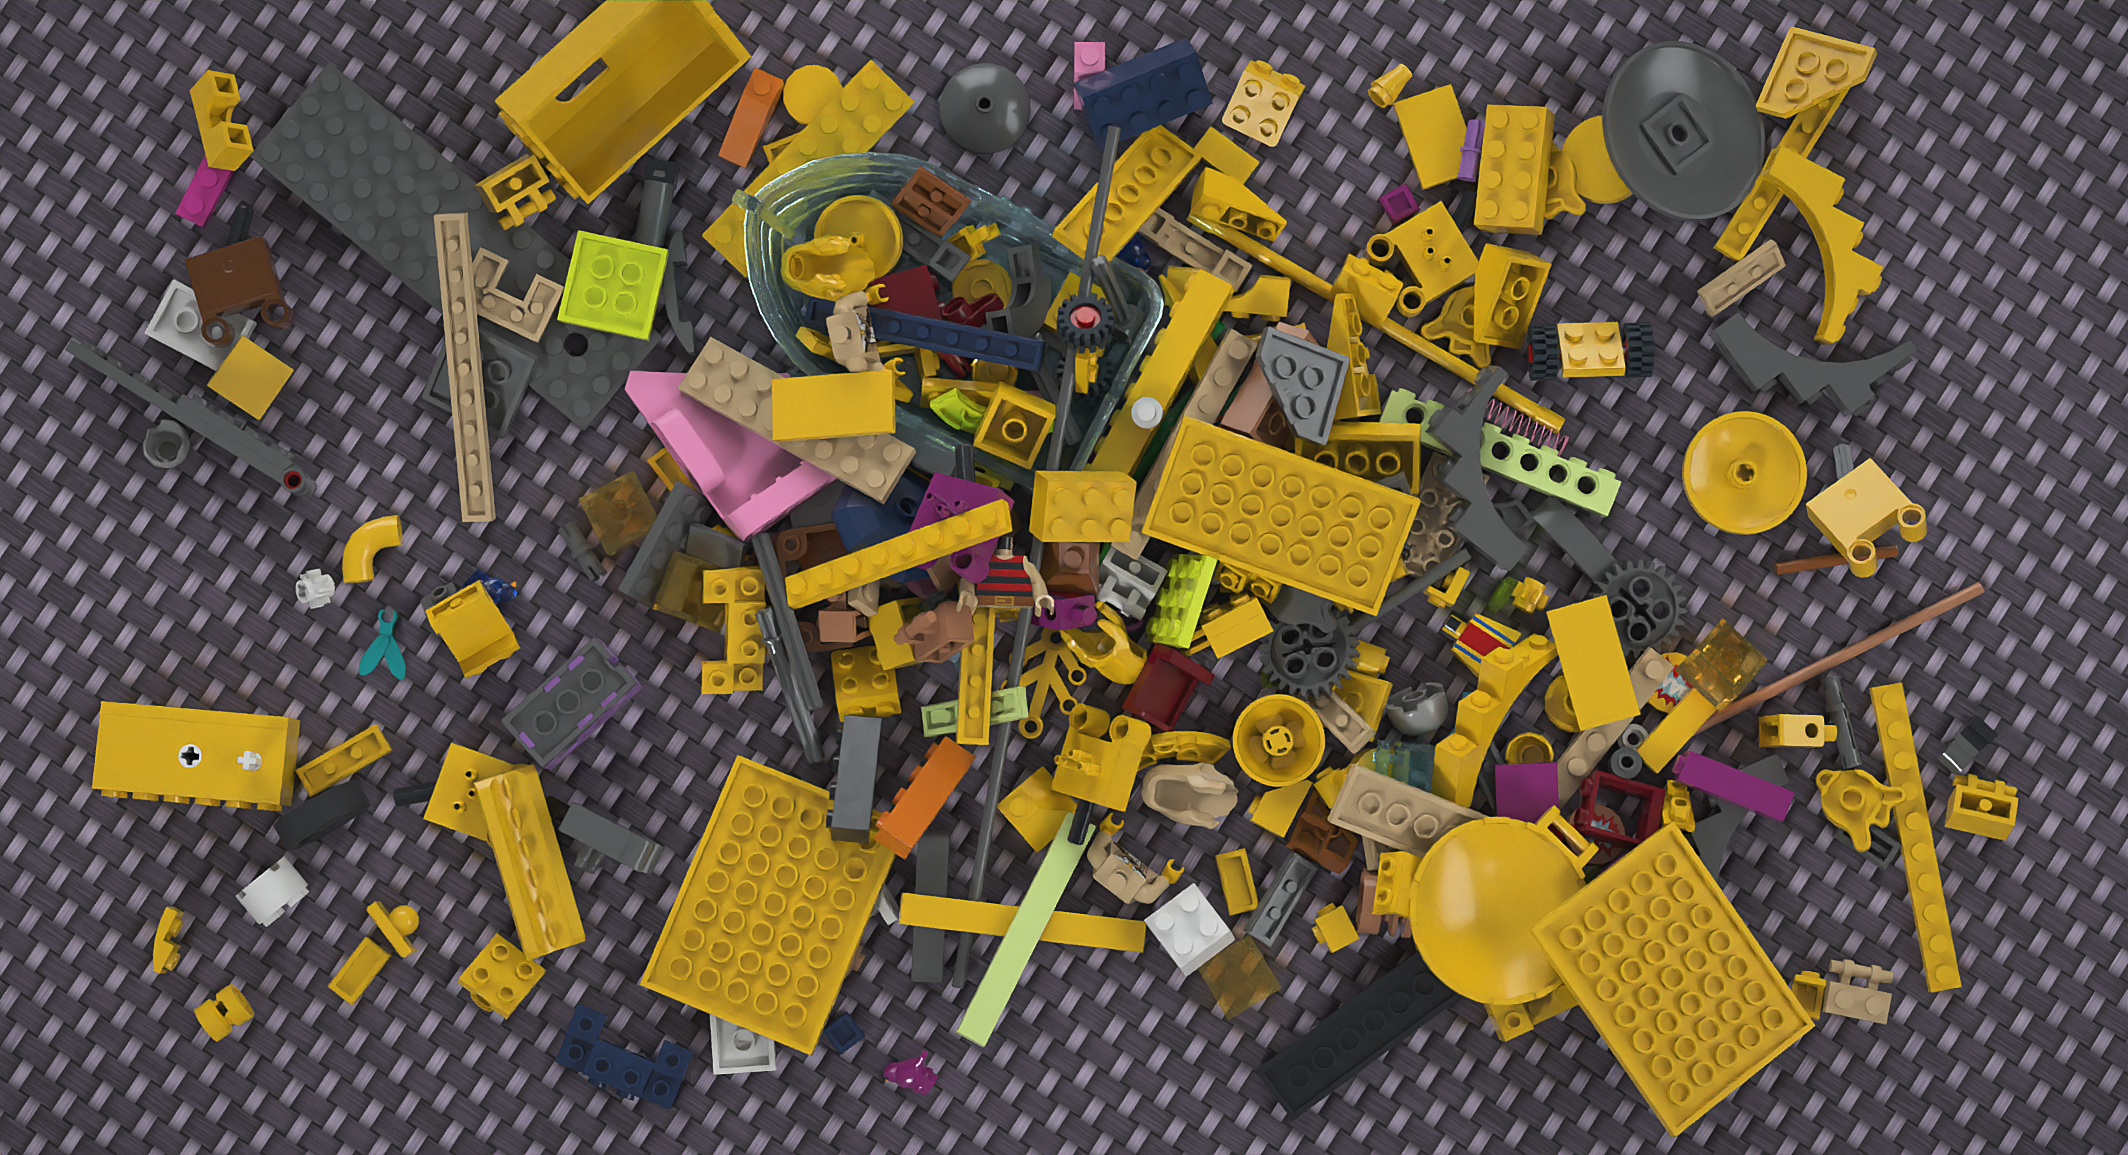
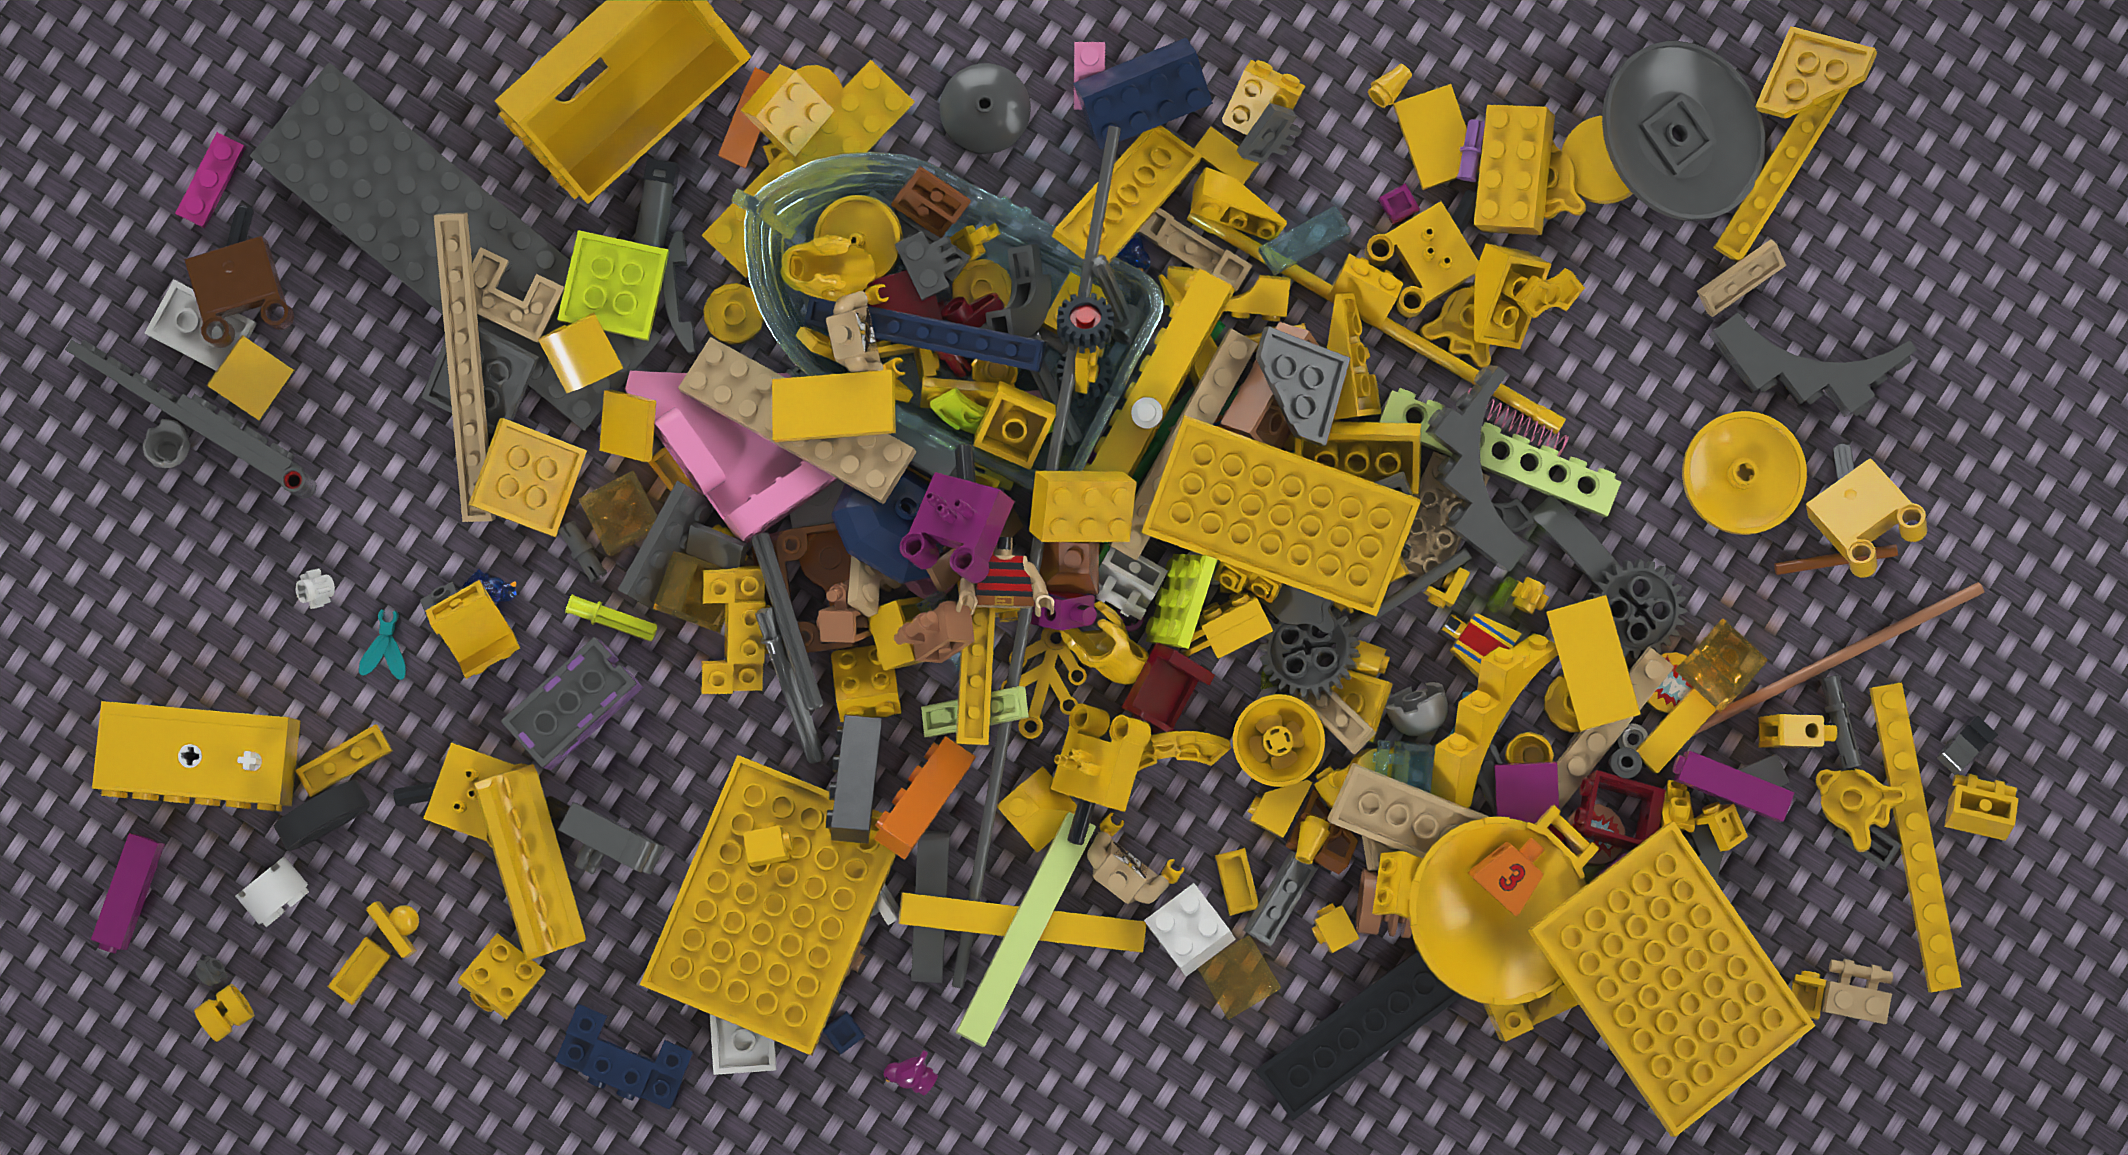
yellow slope [153,907,184,974] -> none
yellow arch [190,70,254,171] -> none
yellow cylinder [342,515,403,584] -> none
yellow brick [474,154,556,231] -> none
yellow plate [785,499,1012,610] -> none
tan hair [1141,762,1239,829] -> none
plate [1527,322,1655,381] -> none
yellow arch [1759,146,1883,345] -> none
none -> magenta brick [91,833,165,954]
none -> dark grey plate [195,956,228,986]
none -> yellow plate [468,418,587,537]
none -> yellow slope [538,312,623,393]
none -> neon yellow axle [565,594,657,641]
none -> yellow tile [599,389,656,462]
none -> yellow tile [703,283,765,345]
none -> yellow brick [740,64,835,157]
none -> yellow brick [743,822,793,867]
none -> dark grey hinge [895,231,962,301]
none -> dark grey hinge [1237,103,1302,164]
none -> clear light blue tile [1258,206,1352,276]
none -> yellow cone [1295,816,1330,864]
none -> orange torso [1468,838,1545,917]
none -> yellow tile [1514,268,1585,318]
none -> yellow bracket [1694,802,1748,852]

